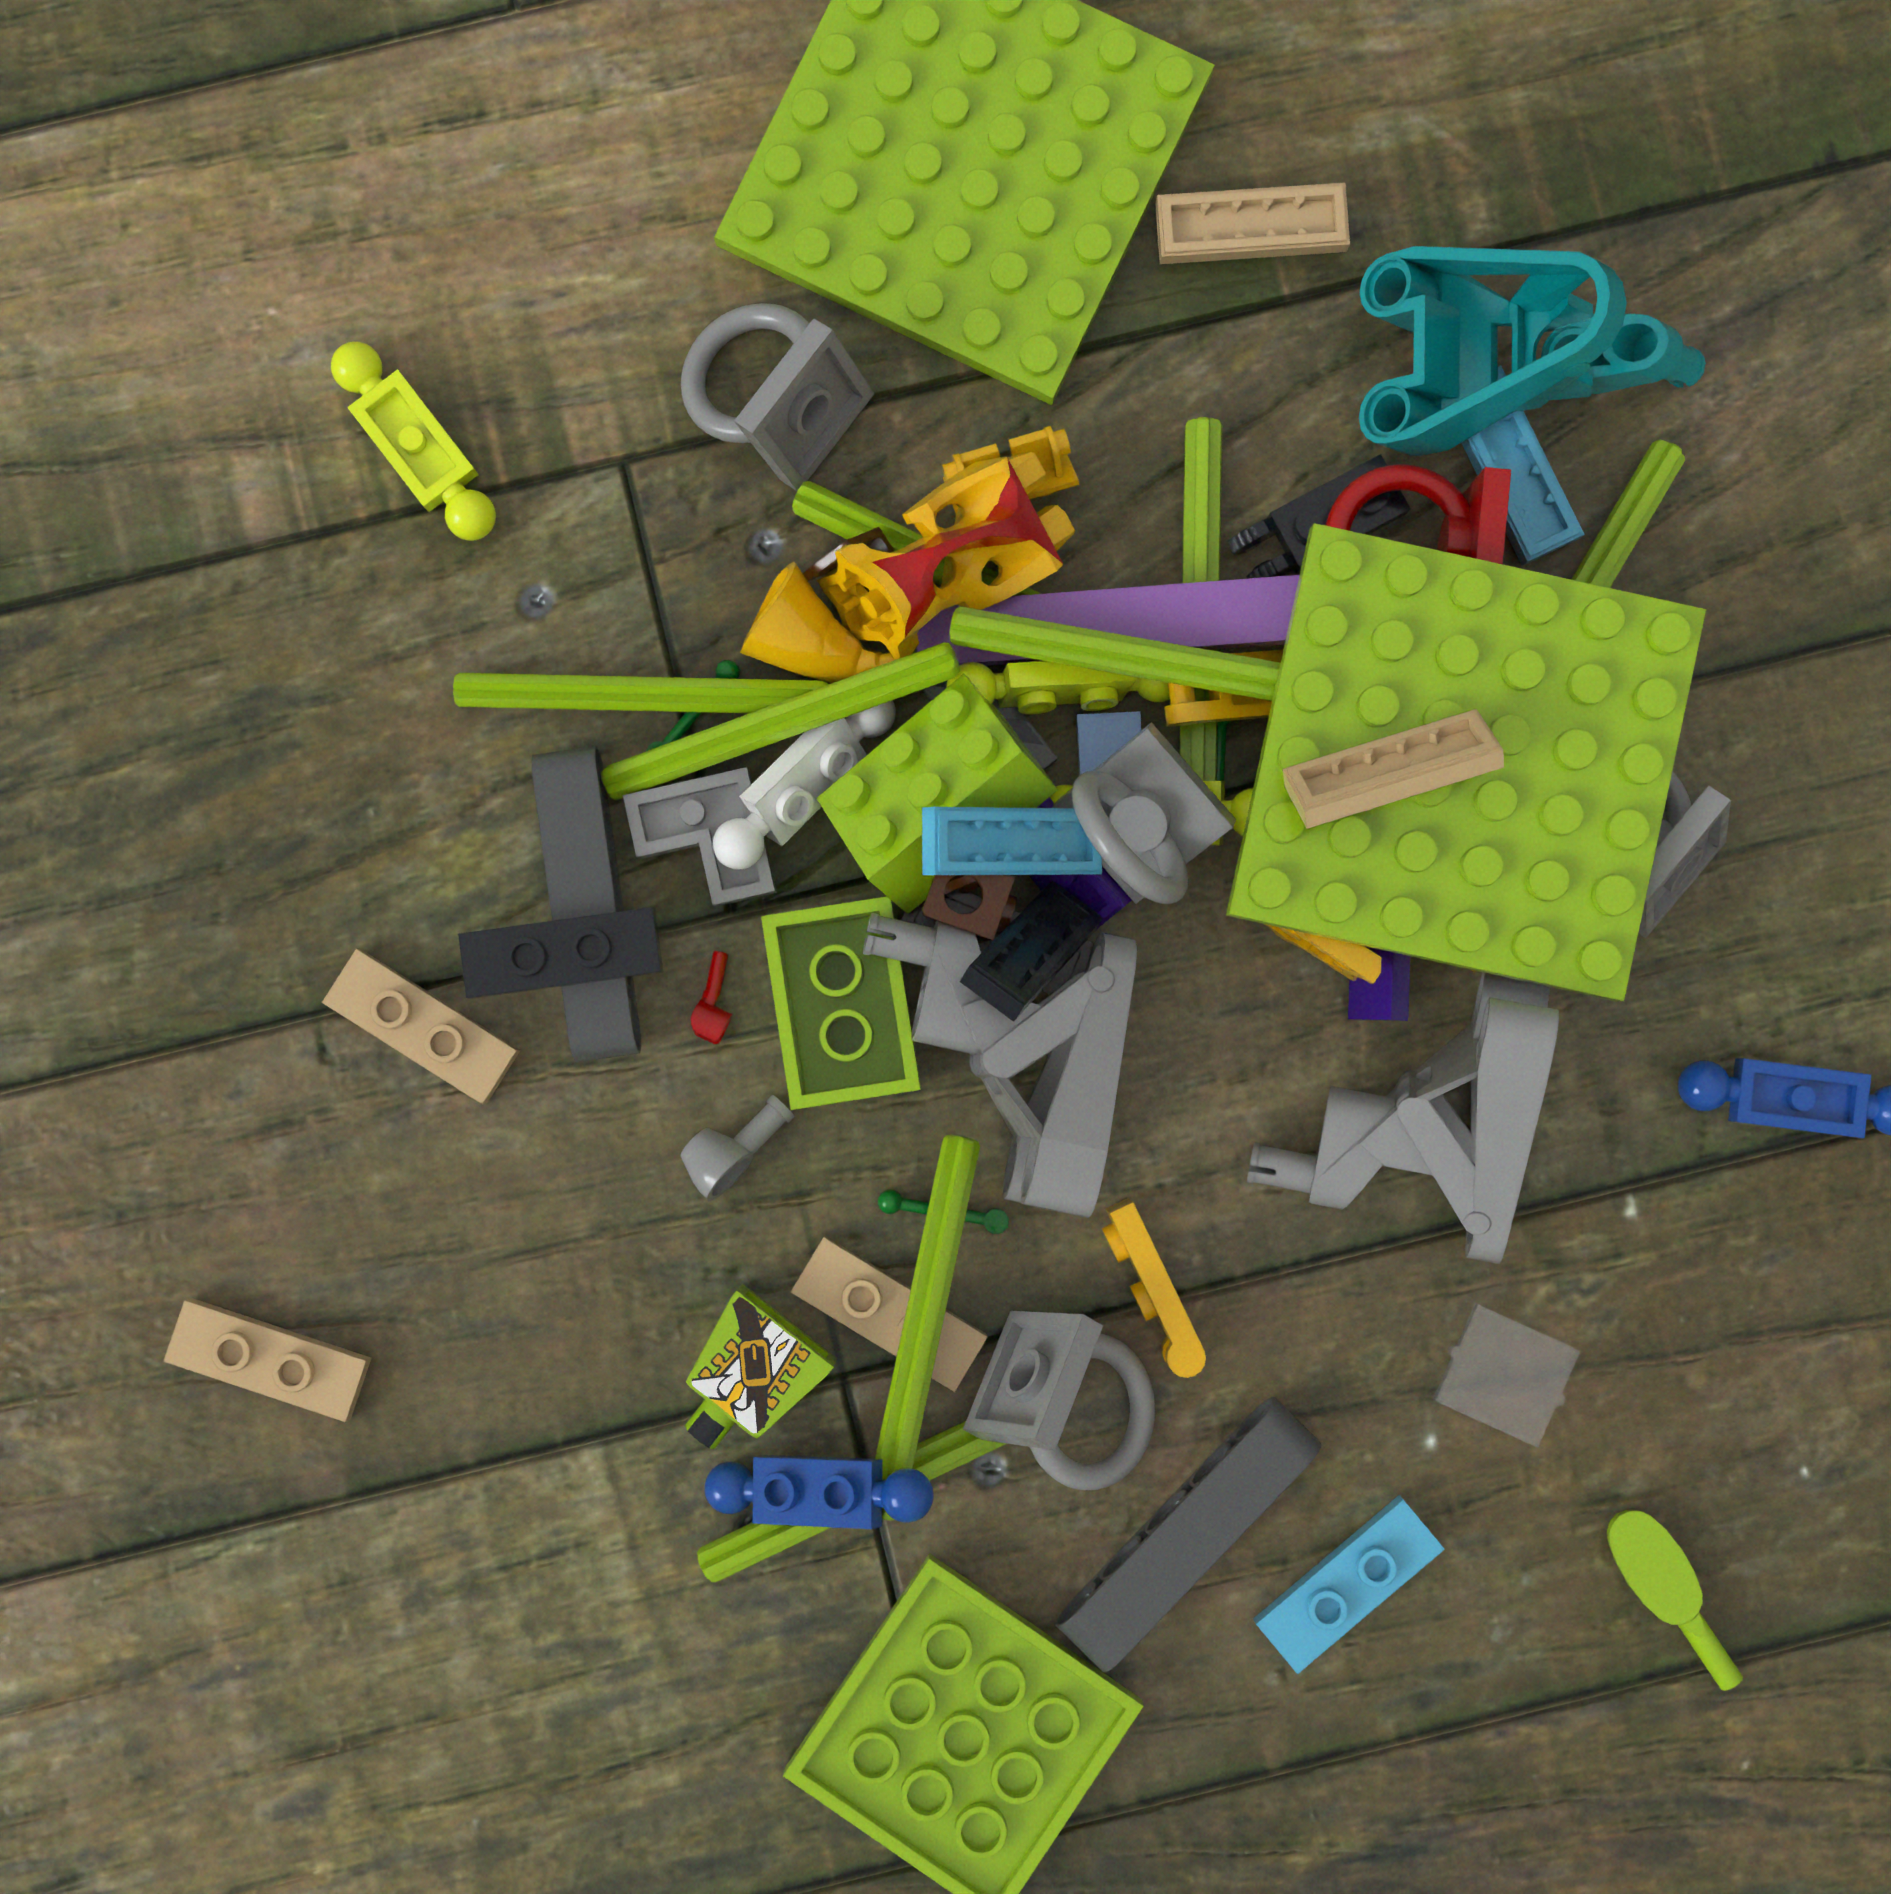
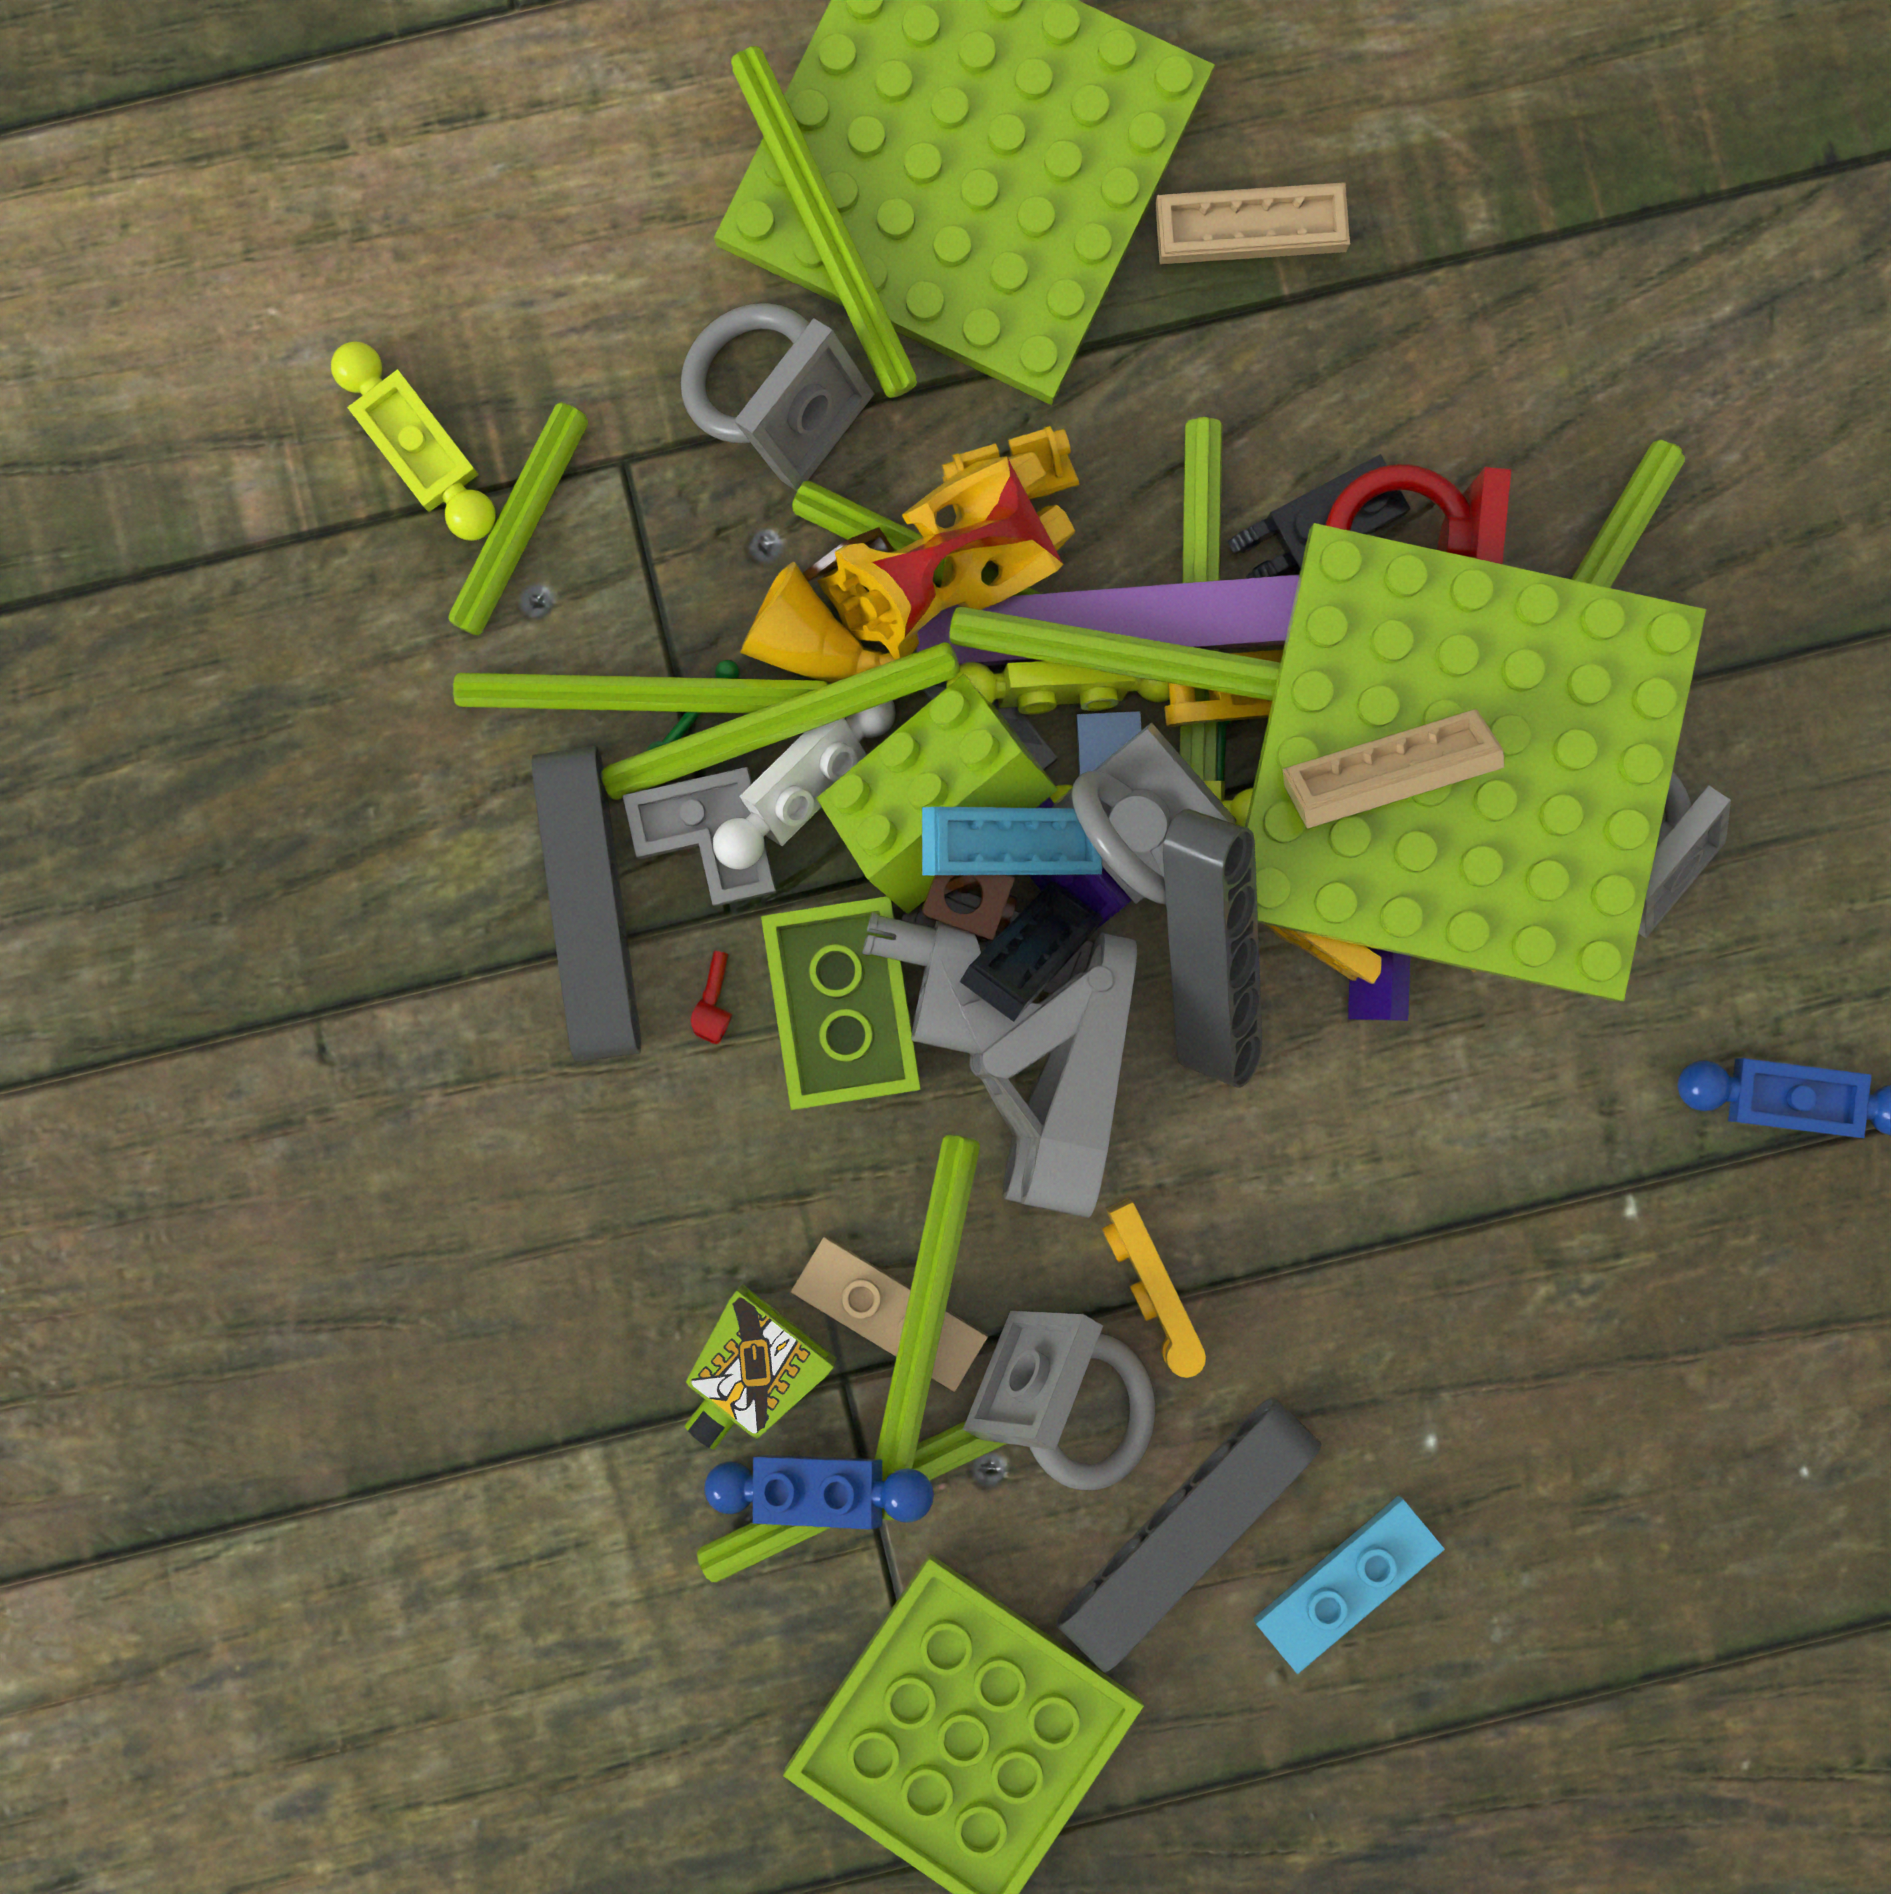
tan plate [163,1298,372,1422] -> none
tan plate [322,949,521,1105] -> none
black plate [458,907,663,999] -> none
light grey bar [680,1095,795,1201] -> none
green hinge [878,1189,1009,1234] -> none
light grey connector [1247,972,1559,1264] -> none
teal connector [1359,246,1706,456] -> none
clear piece [1433,1303,1580,1448] -> none
medium azure plate [1462,365,1585,566] -> none
lime piece [1607,1510,1743,1691] -> none
none -> lime axle [449,402,588,635]
none -> lime axle [731,46,917,398]
none -> dark grey beam [1163,809,1263,1088]

